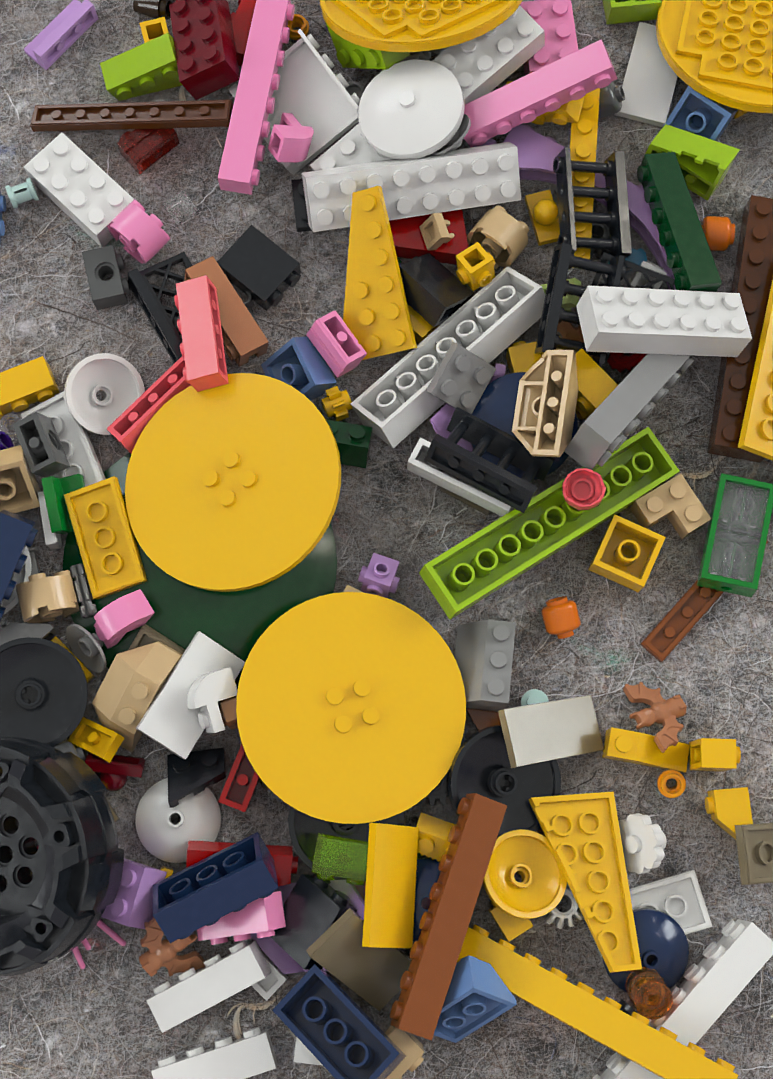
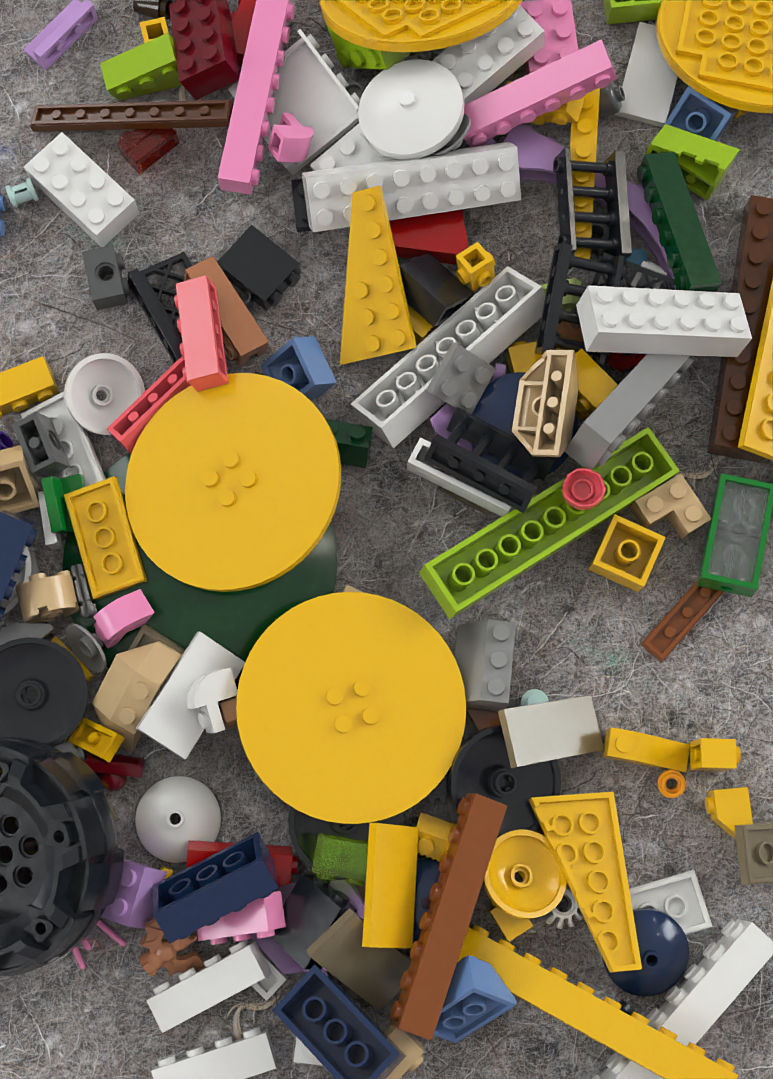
bright pink brick [107,199,170,264] -> none
black wing [167,748,226,808] -> none
red brick [218,744,260,813] -> none
light orange plate [287,14,309,40] -> none
bright pink brick [306,310,367,378] -> none
yellow gear [321,386,353,421] -> none
lavender brick [358,553,400,598] -> none
tan tile [419,213,455,250] -> none
tan brick [467,205,529,270] -> none
yellow tile [524,189,560,246] -> none
orange head [541,596,581,639] -> none
white plant [618,813,667,874] -> none
nougat animal [623,682,687,753] -> none
clear orange wheel [626,967,673,1020] -> none
orange head [701,216,735,251] -> none

